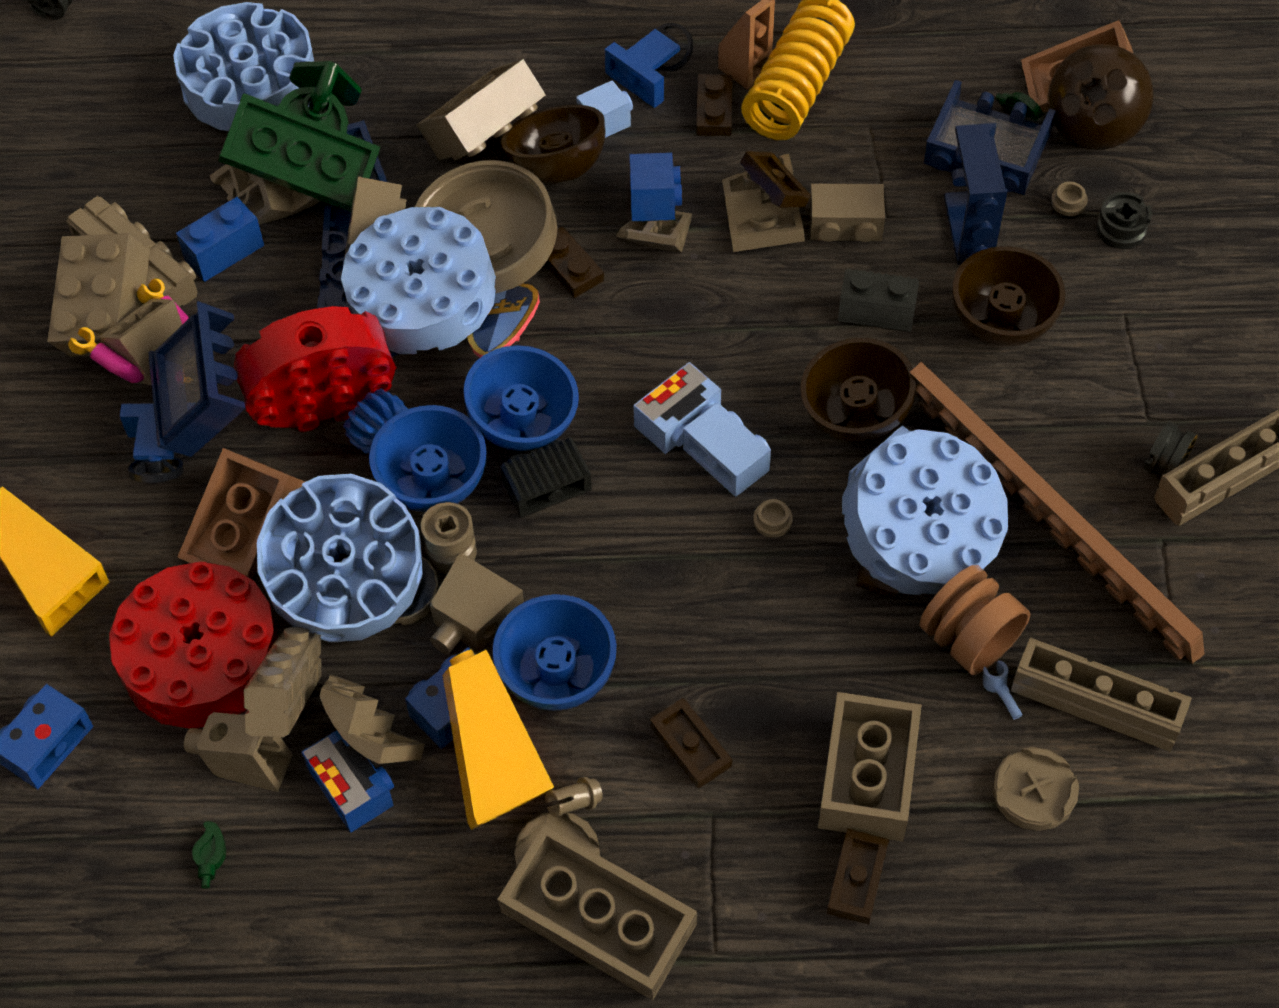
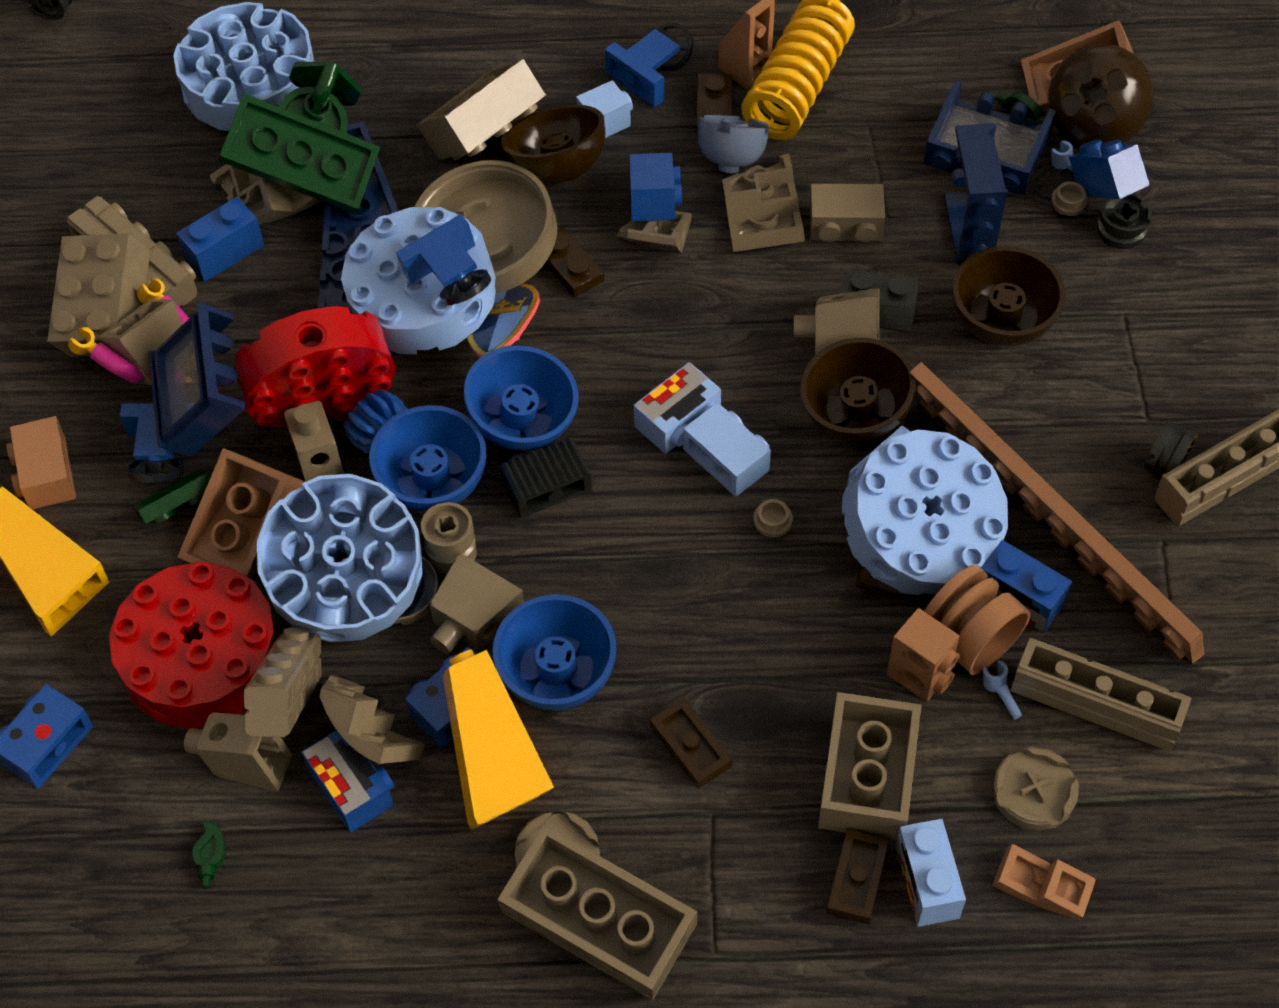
dark tan slope [344,177,406,258] -> none
dark tan pin [545,776,603,817] -> none
dark brown plate [740,151,811,209] -> none
none -> medium nougat brick [6,416,76,510]
none -> dark green plate [132,468,211,524]
none -> dark tan torso [284,401,344,482]
none -> blue piece [396,214,491,305]
none -> sand blue cylinder [698,115,770,173]
none -> dark tan torso [794,288,880,354]
none -> medium nougat brick [887,608,960,703]
none -> light blue brick [895,819,966,927]
none -> blue brick [981,540,1072,633]
none -> medium nougat slope [992,844,1096,919]
none -> light blue hand [1051,141,1073,171]
none -> blue brick [1069,139,1150,199]

